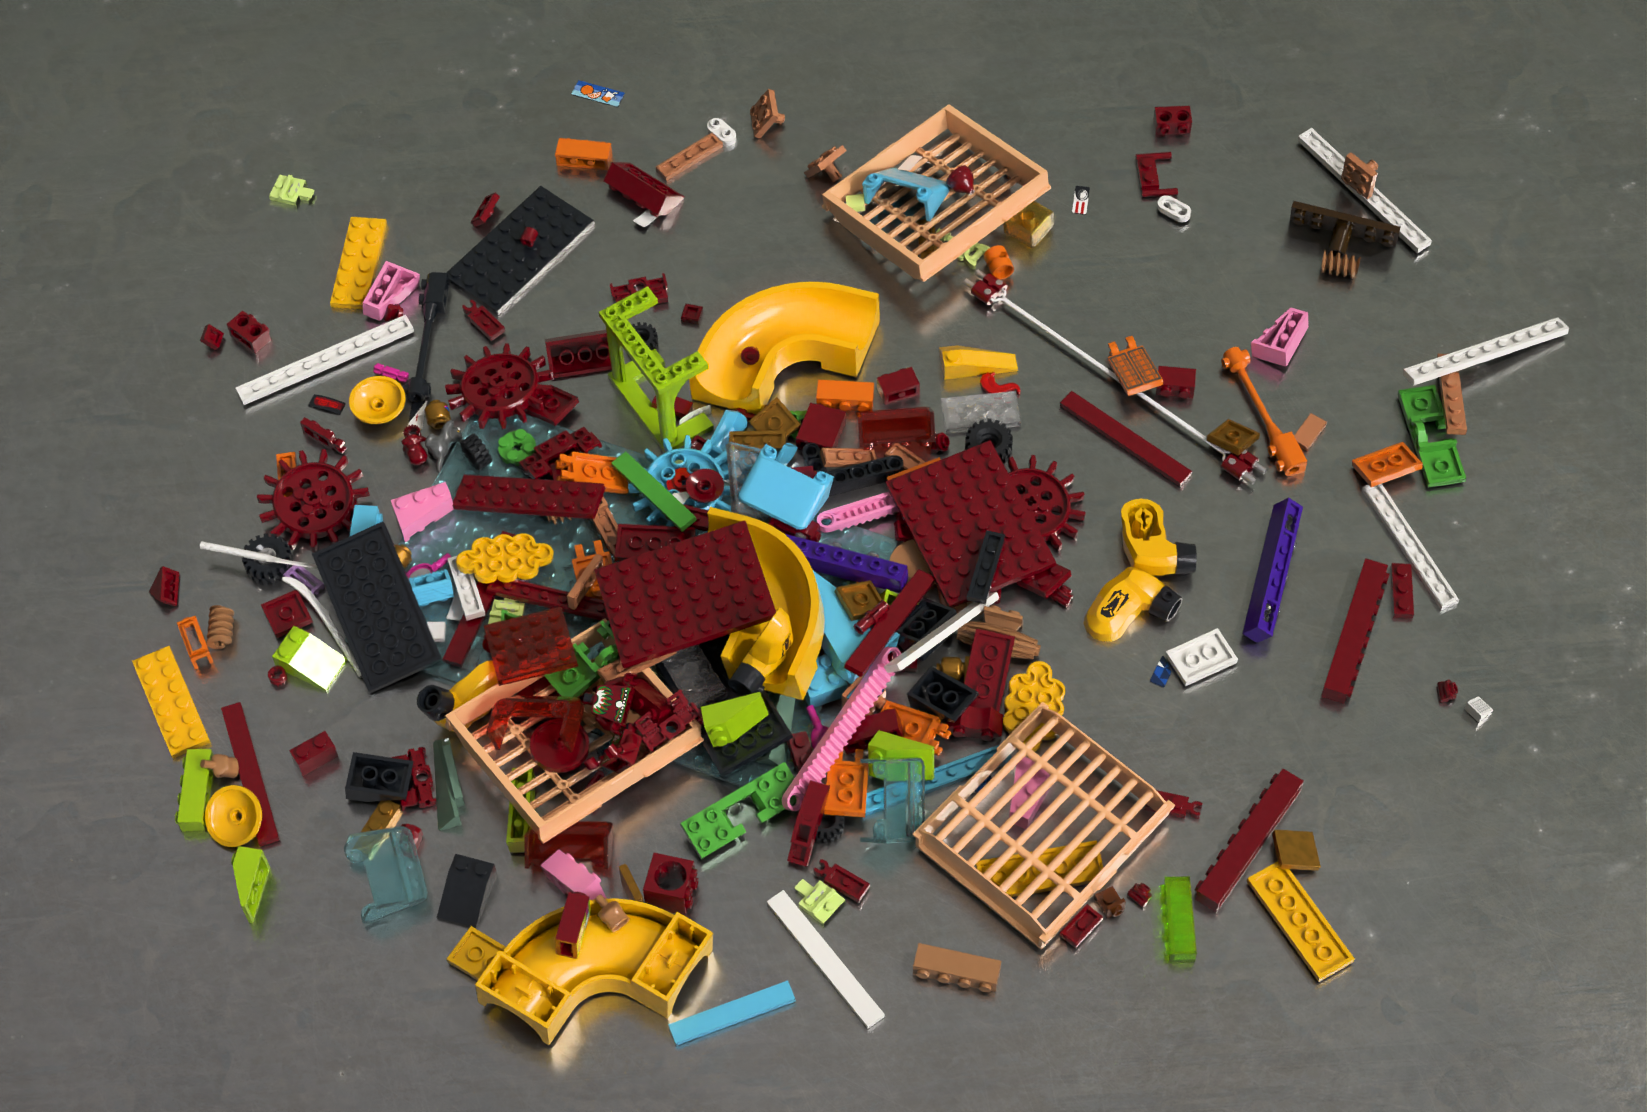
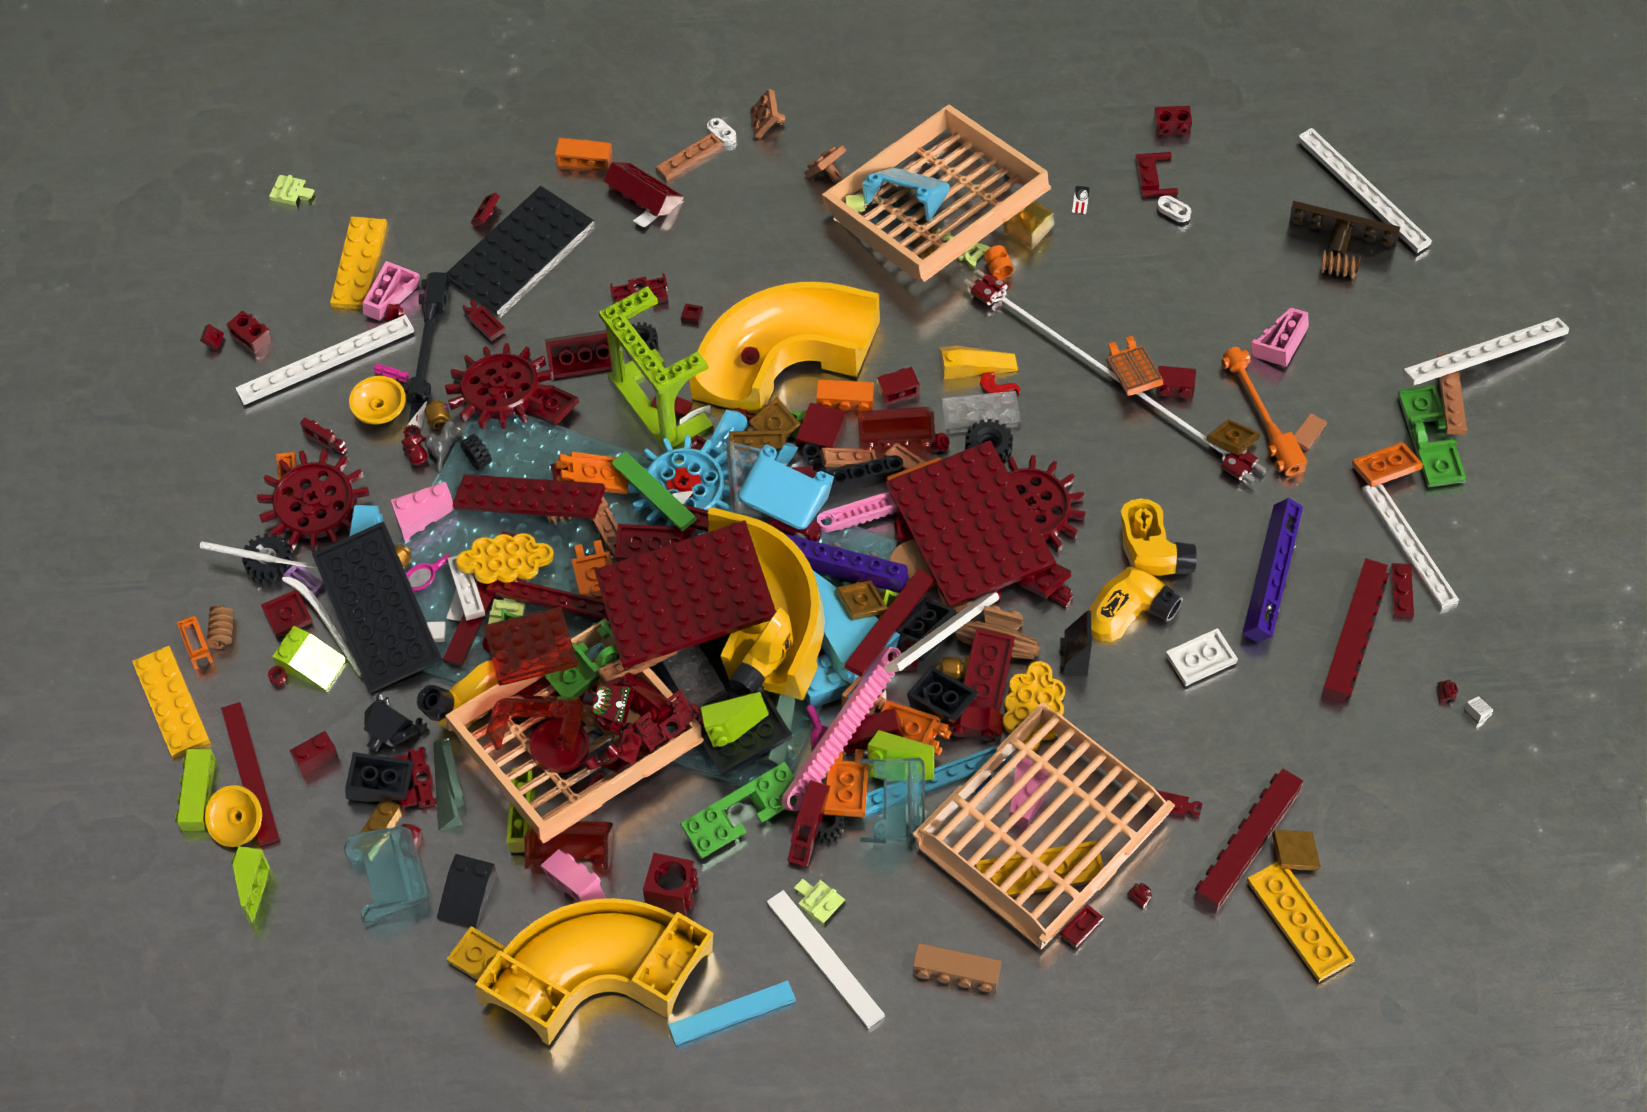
dark red slope [149,566,179,607] -> none
medium nougat piece [200,754,239,778] -> none
sticker [308,394,346,415] -> none
medium azure brick [409,569,454,606] -> none
bright green plate [498,429,536,466] -> none
dark red bracket [519,427,602,479] -> none
dark red hose [520,227,538,247] -> none
dark red brick [555,892,590,959] -> none
nougat tile [567,554,603,610] -> none
sticker [571,80,625,107] -> none
medium nougat piece [595,894,630,932] -> none
pearl gold tile [619,864,644,903] -> none
dark red dish [686,468,724,503] -> none
dark red plate [787,731,813,774] -> none
dark red plate [814,859,870,903] -> none
dark red pin [854,600,890,635] -> none
white sticker [898,155,922,171] -> none
dark red helmet [946,165,975,195] -> none
black plate [967,530,1005,604] -> none
dark red tile [1060,391,1192,487] -> none
reddish brown bracket [1094,886,1126,919] -> none
dark blue sticker [1150,656,1172,687] -> none
clear neon green brick [1160,876,1197,963] -> none
nougat plate [1341,152,1378,200] -> none
none -> black torso [364,694,427,752]
none -> black slope [1060,611,1092,675]

